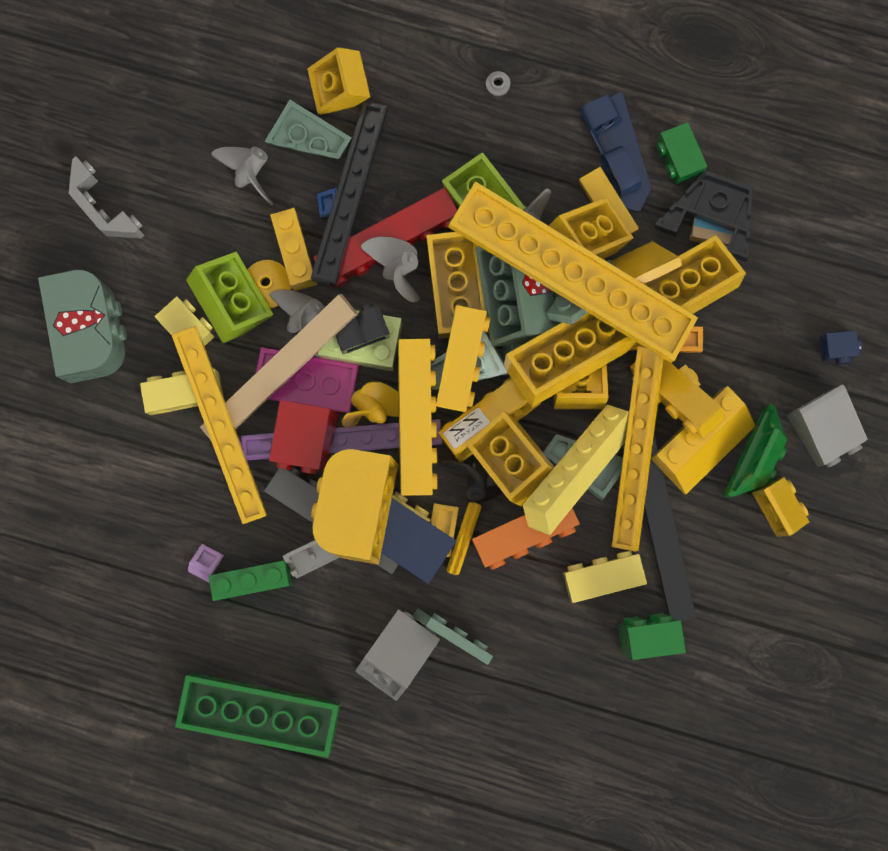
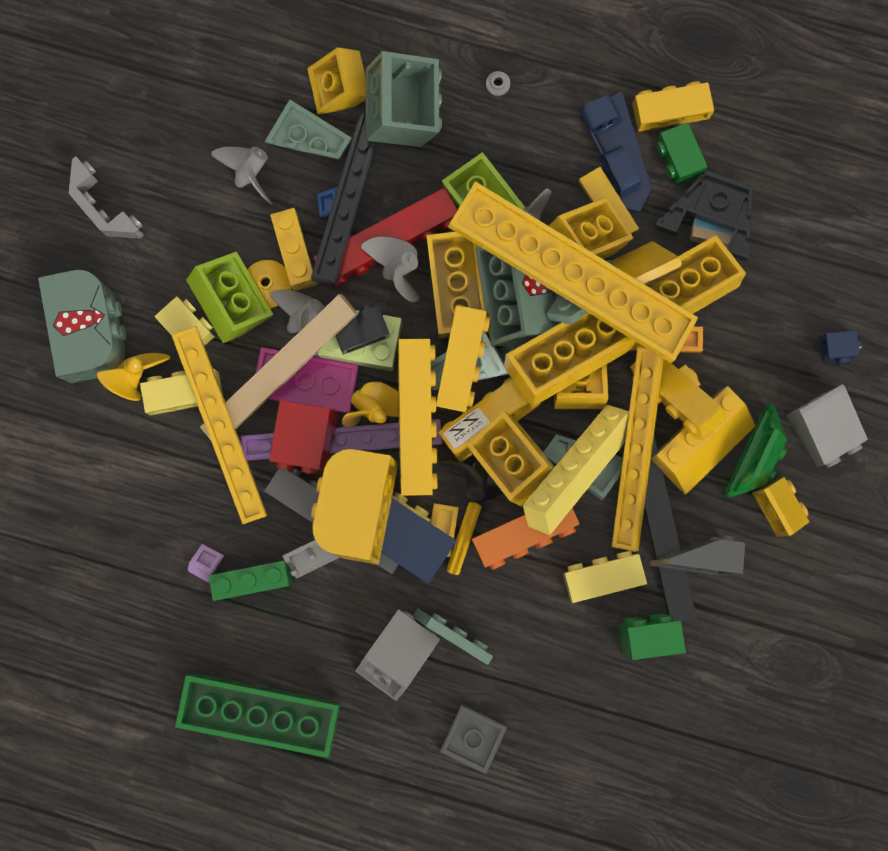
none -> yellow piece [97,353,170,401]
none -> sand green container [366,51,442,147]
none -> dark grey tile [440,704,508,774]
none -> yellow brick [632,81,714,132]
none -> dark grey slope [650,535,745,576]

